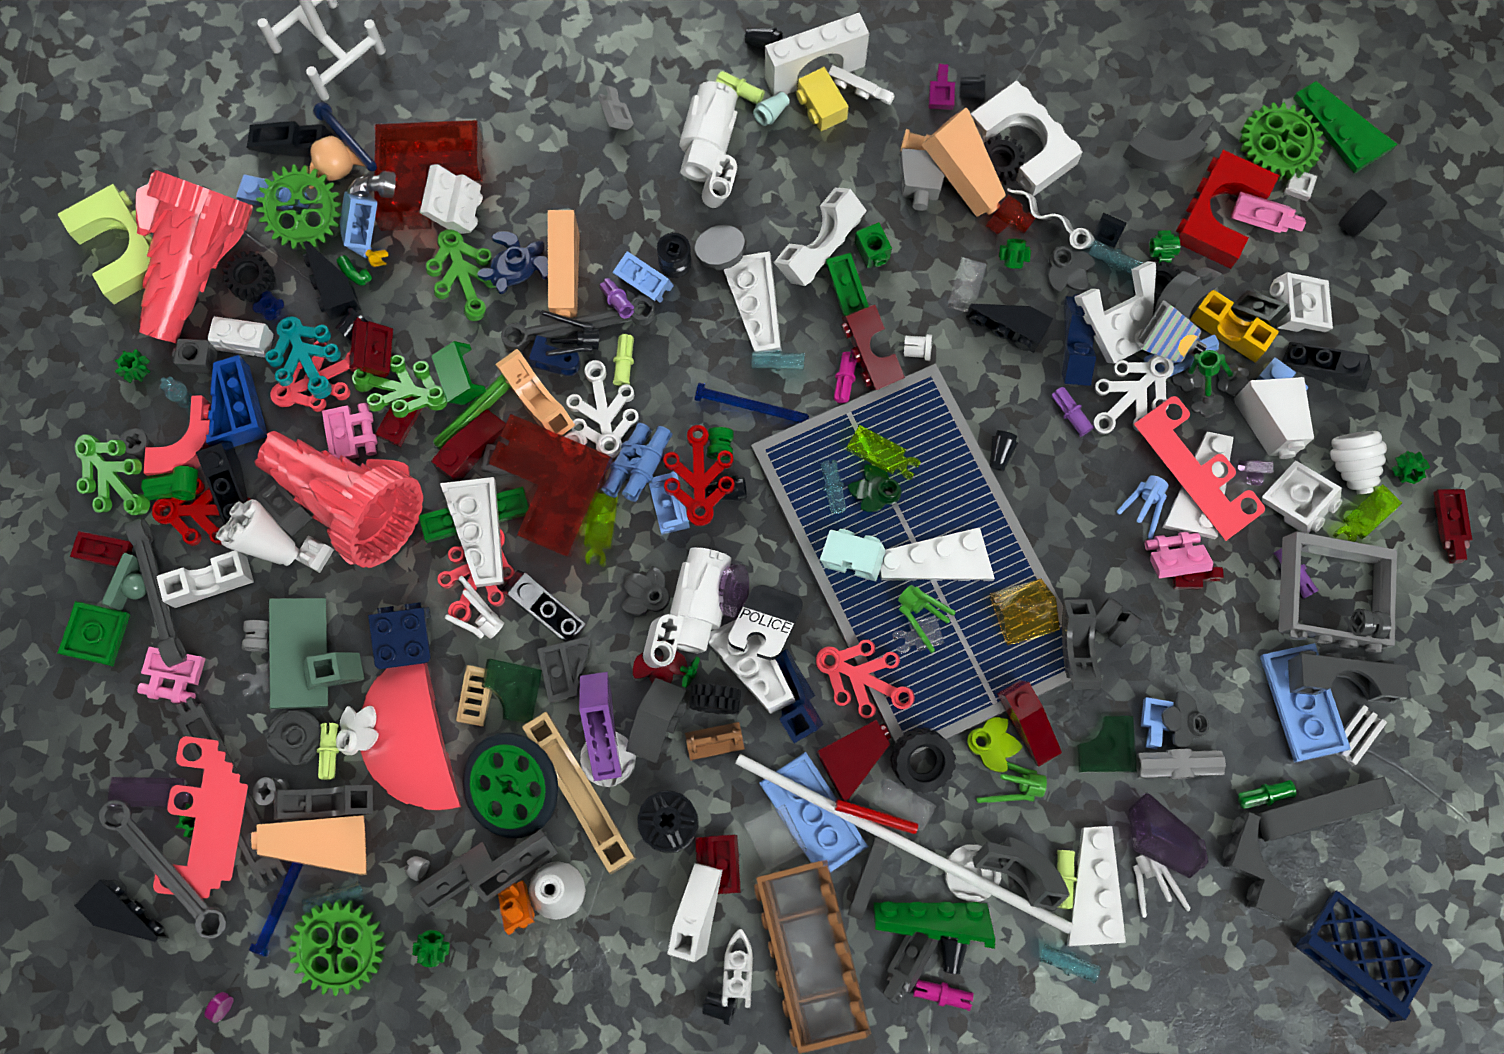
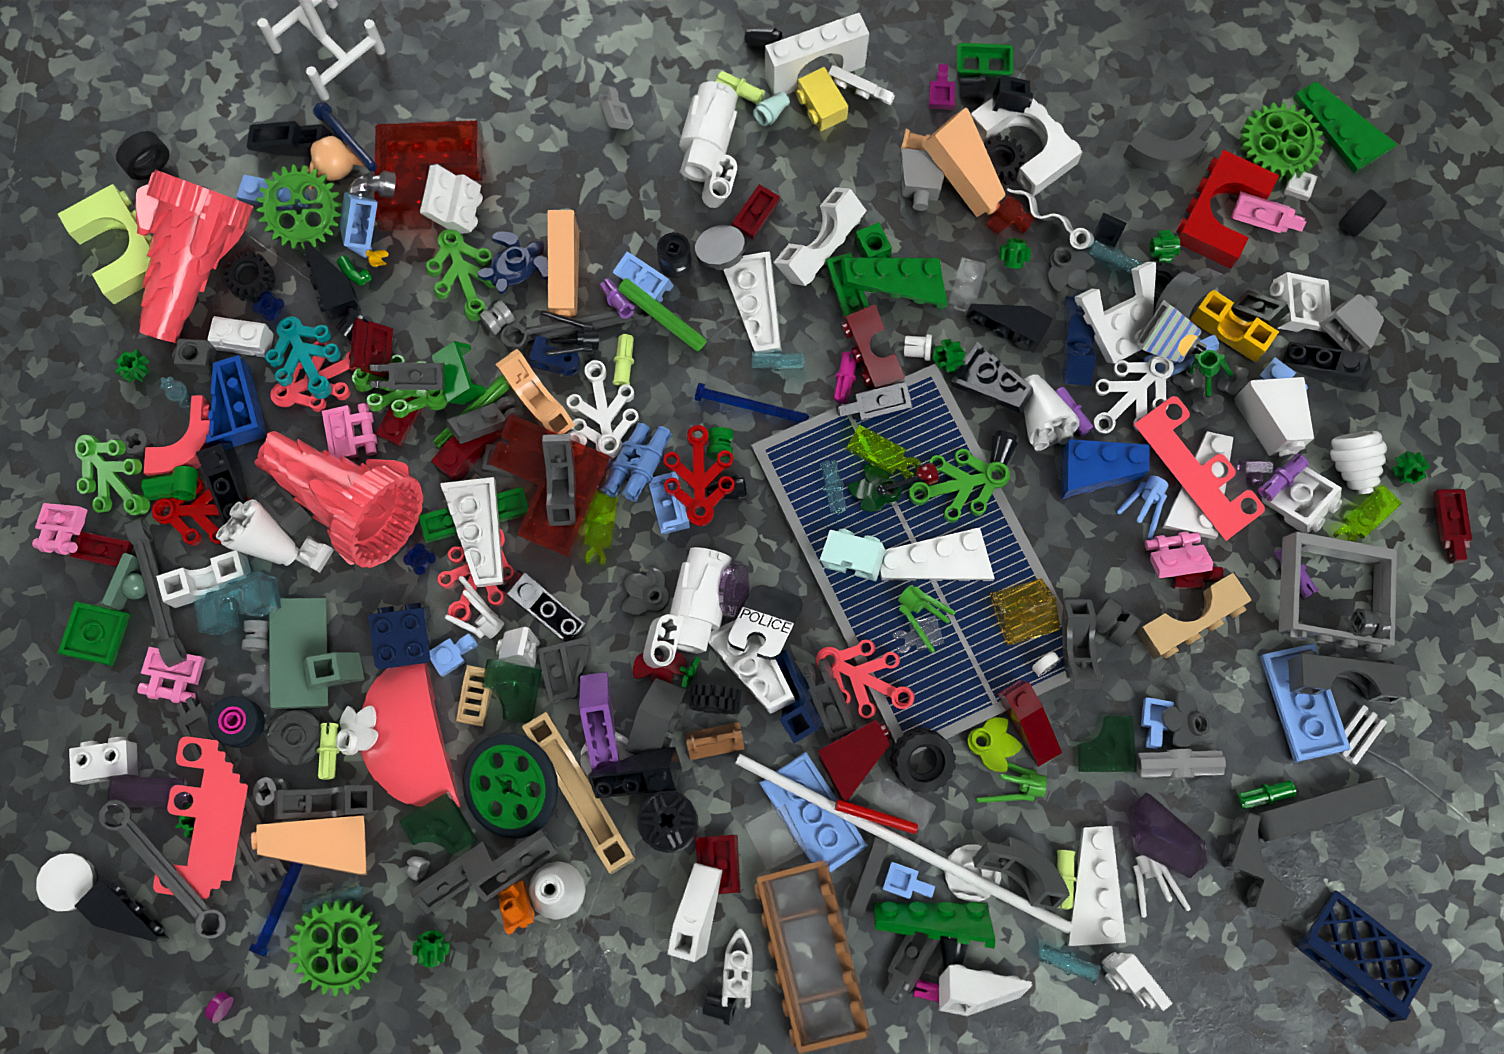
none -> bright pink plate [32,503,88,555]
none -> white tile [36,853,97,911]
none -> white brick [69,737,138,785]
none -> black tyre [116,131,170,180]
none -> clear light blue arch [194,572,281,636]
none -> black wheel [208,696,265,748]
none -> dark grey hinge [369,362,445,390]
none -> clear green tile [399,791,477,855]
none -> clear blue plate [403,543,436,575]
none -> light blue plate [430,634,478,677]
none -> dark grey hinge [447,396,525,444]
none -> light grey wheel [479,300,515,336]
none -> white slope [496,627,540,669]
none -> dark grey arch [542,434,577,526]
none -> black slope [588,747,682,798]
none -> bright green axle [618,278,707,351]
none -> dark red plate [732,184,781,240]
none -> dark grey hinge [803,658,857,740]
none -> hinge [835,381,912,420]
none -> green wing [841,258,947,310]
none -> hinge [876,463,939,495]
none -> light blue plate [882,862,935,899]
none -> bright green plant [908,449,1010,523]
none -> green gear [932,339,966,372]
none -> white slope [939,965,1032,1016]
none -> wing [951,342,1034,413]
none -> green piece [957,43,1014,78]
none -> black brick [992,74,1033,113]
none -> white cone [1024,375,1079,451]
none -> white tile [1032,652,1061,677]
none -> blue wedge [1062,439,1150,499]
none -> white plate [1102,952,1172,1011]
none -> tan arch [1136,573,1252,659]
none -> medium lavender pin [1258,453,1309,501]
none -> light grey torso [1319,294,1384,353]

